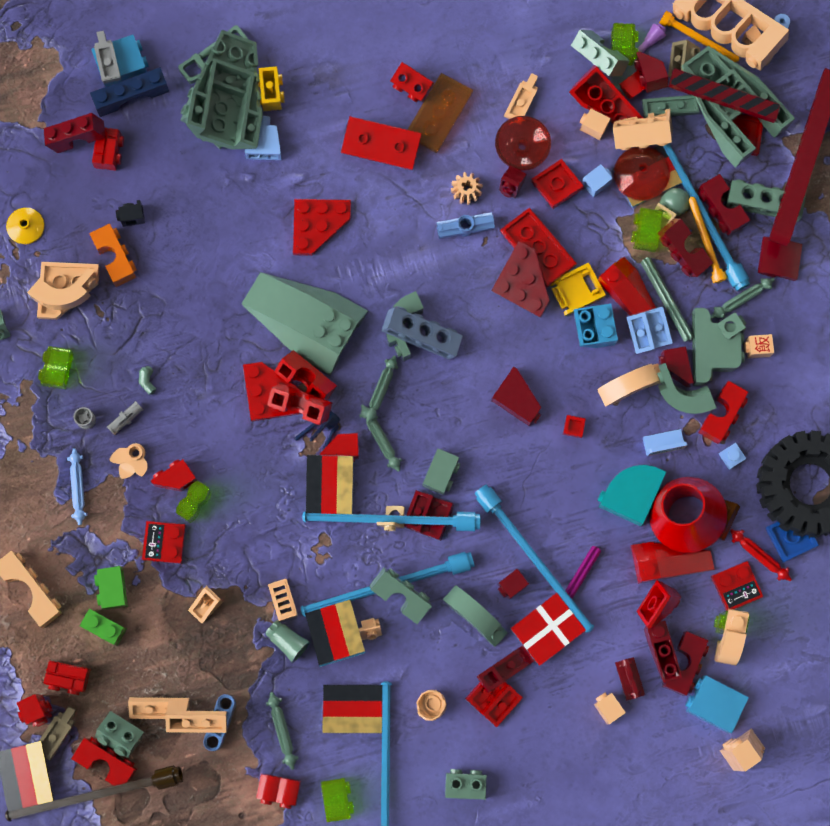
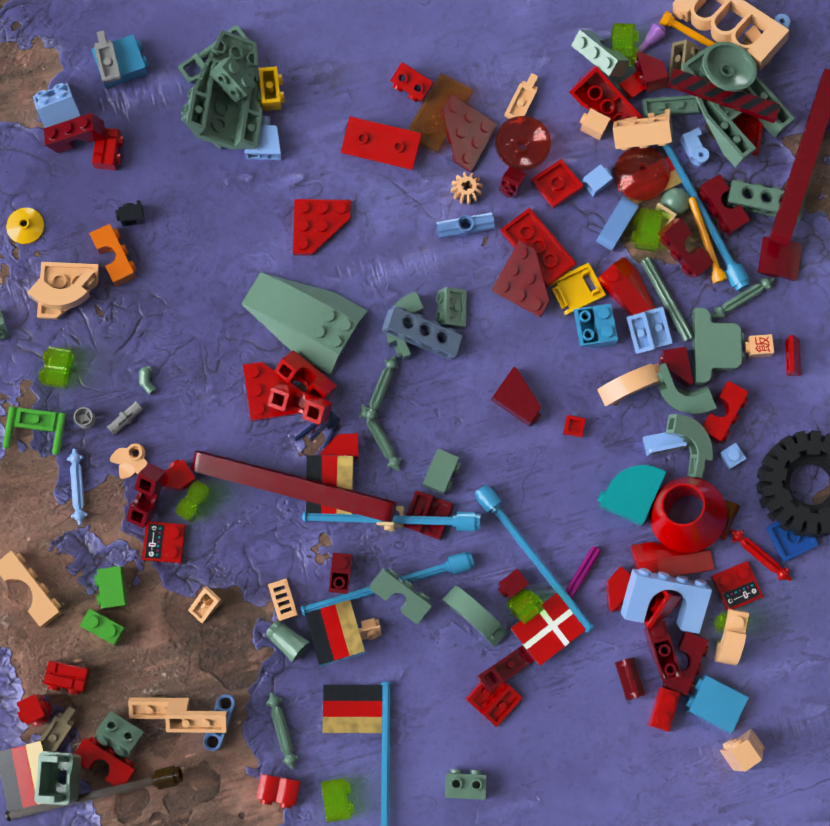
dark blue arch [90,67,169,117] -> none
light nougat hair [416,690,447,721] -> none
light nougat brick [594,692,626,724] -> none
sand green bracket [717,312,747,339] -> none
none -> bright green plate [3,407,66,455]
none -> light blue slope [33,83,80,128]
none -> sand green piece [34,751,82,805]
none -> dark red arch [126,463,166,528]
none -> dark red beam [191,451,397,522]
none -> sand green brick [210,55,257,102]
none -> dark red slope [328,553,353,594]
none -> sand green bracket [436,287,467,328]
none -> dark red plate [441,94,498,172]
none -> clear neon green brick [505,589,544,624]
none -> medium blue beam [596,196,639,251]
none -> red slope [606,566,631,612]
none -> light blue arch [621,568,712,634]
none -> red brick [647,687,681,732]
none -> sand green arch [666,414,713,478]
none -> light blue leg [679,127,709,167]
none -> sand green dish [702,42,757,92]
none -> red slope [785,335,801,376]

